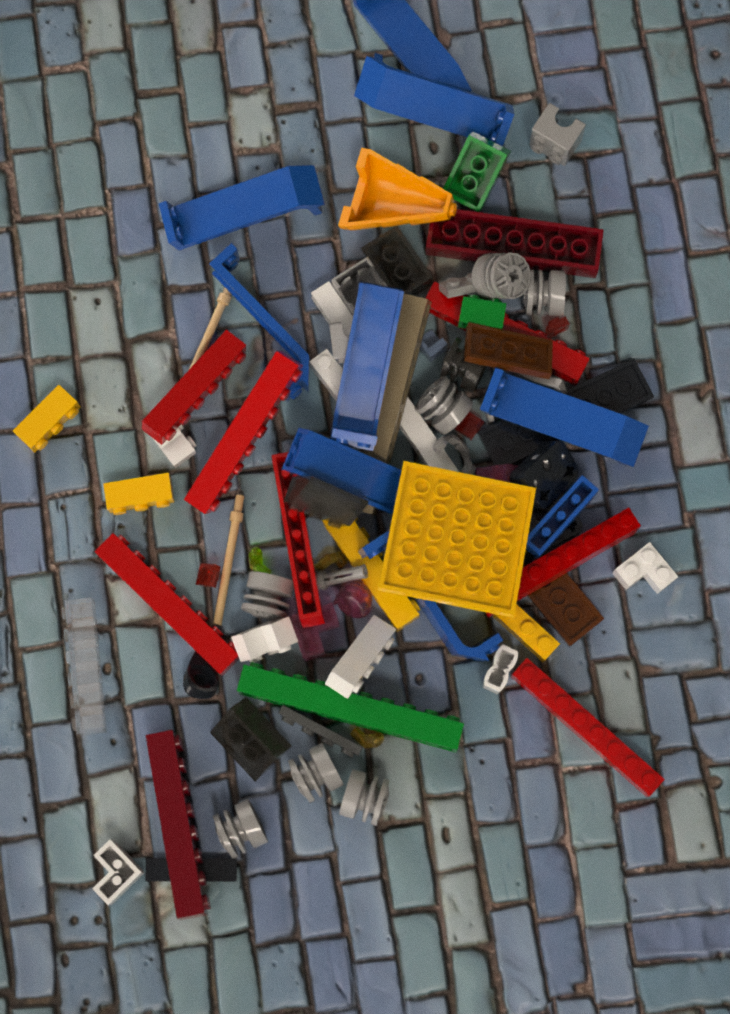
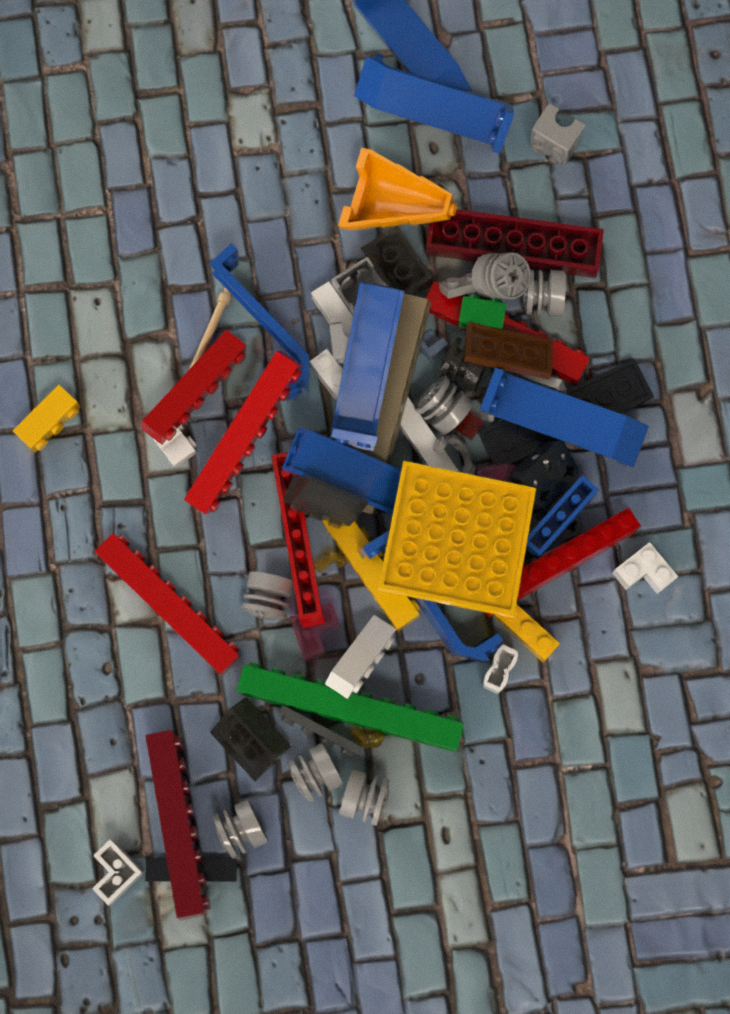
clear brick [62,598,107,736] -> none
yellow brick [103,473,175,515] -> none
blue panel [158,165,325,251] -> none
black piece [183,651,219,699] -> none
clear red plate [196,563,221,588] -> none
tan bar [213,495,245,626] -> none
white brick [231,616,298,663] -> none
clear neon green arm [248,547,272,574] -> none
light grey pin [316,564,368,590] -> none
clear pink helmet [333,581,373,619] -> none
green brick [443,132,511,212] -> none
red brick [511,658,665,797] -> none
reddish brown plate [527,550,605,647] -> none
clear red plate [545,316,570,339] -> none

